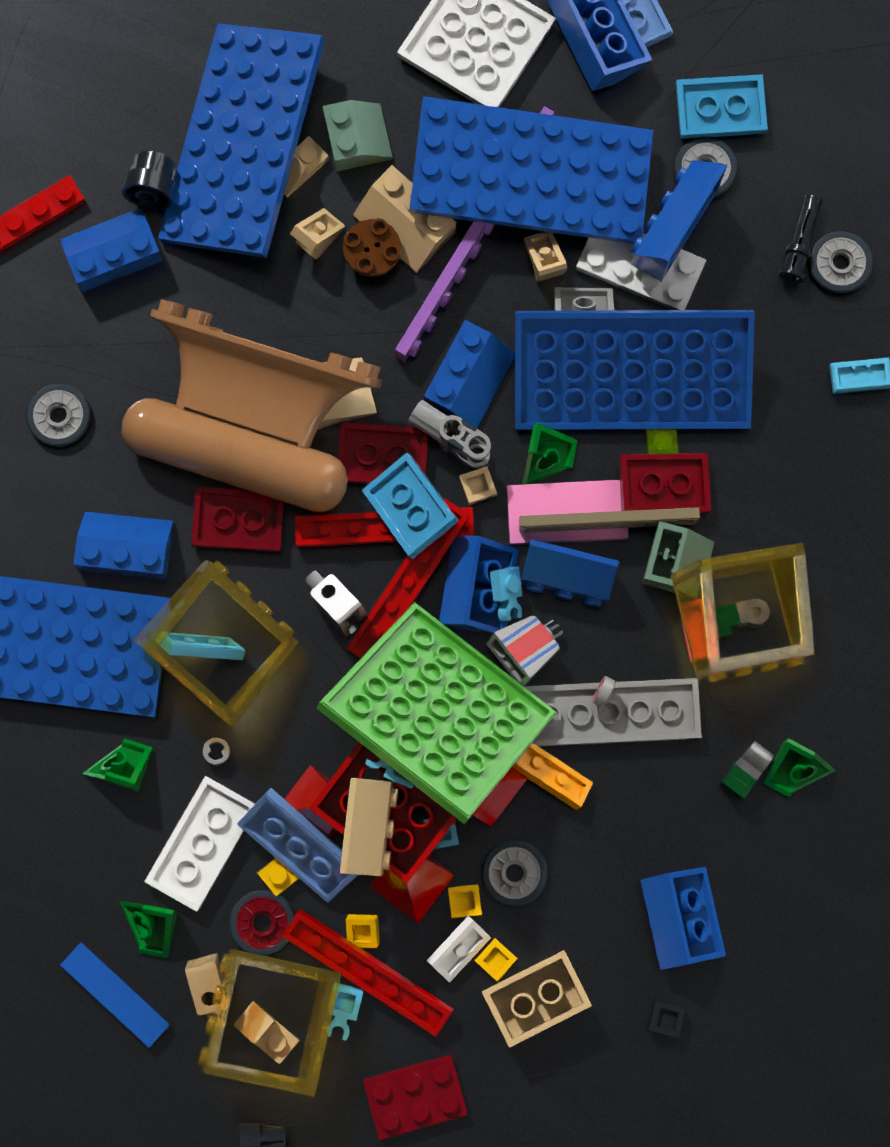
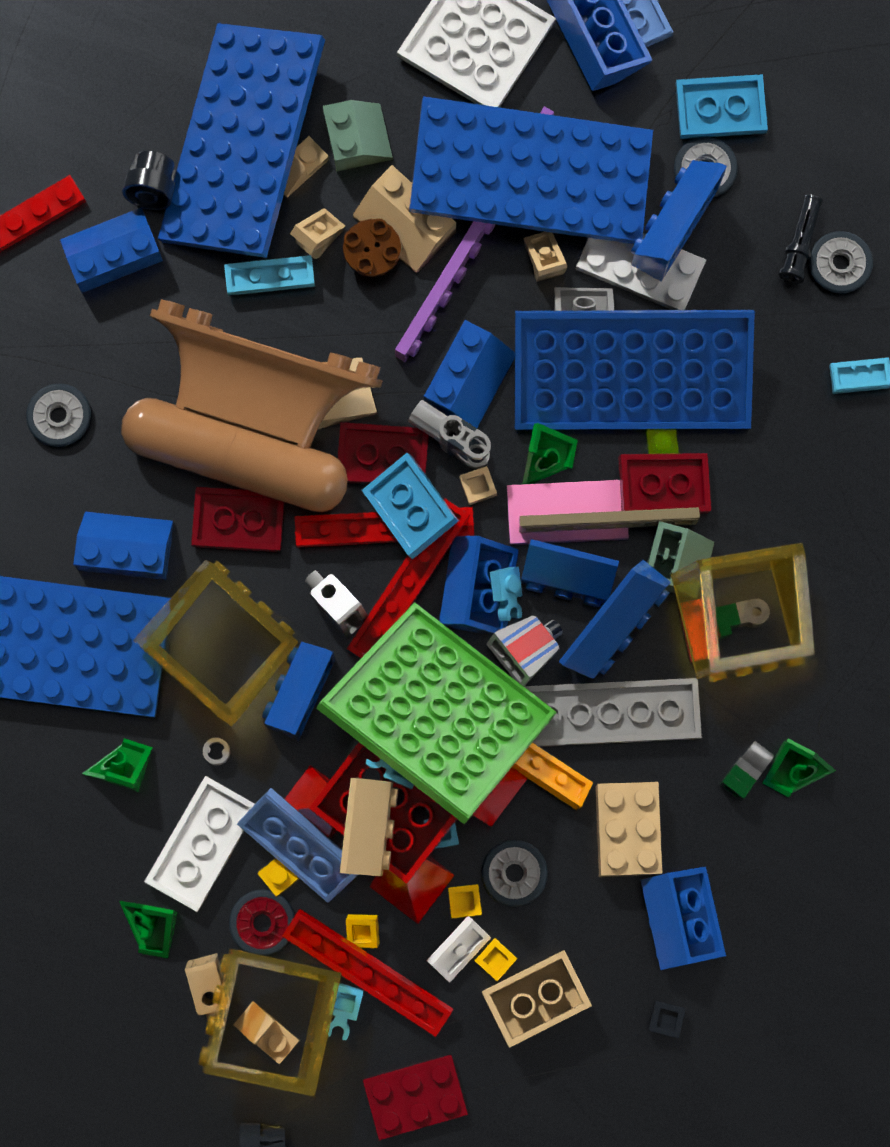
blue tile [60,942,171,1048] -> none
medium azure tile [154,632,246,660] -> none
light grey tile [592,676,616,707] -> none
none -> medium azure plate [224,255,315,296]
none -> blue slope [262,641,335,741]
none -> blue slope [559,560,671,679]
none -> tan brick [596,782,662,877]

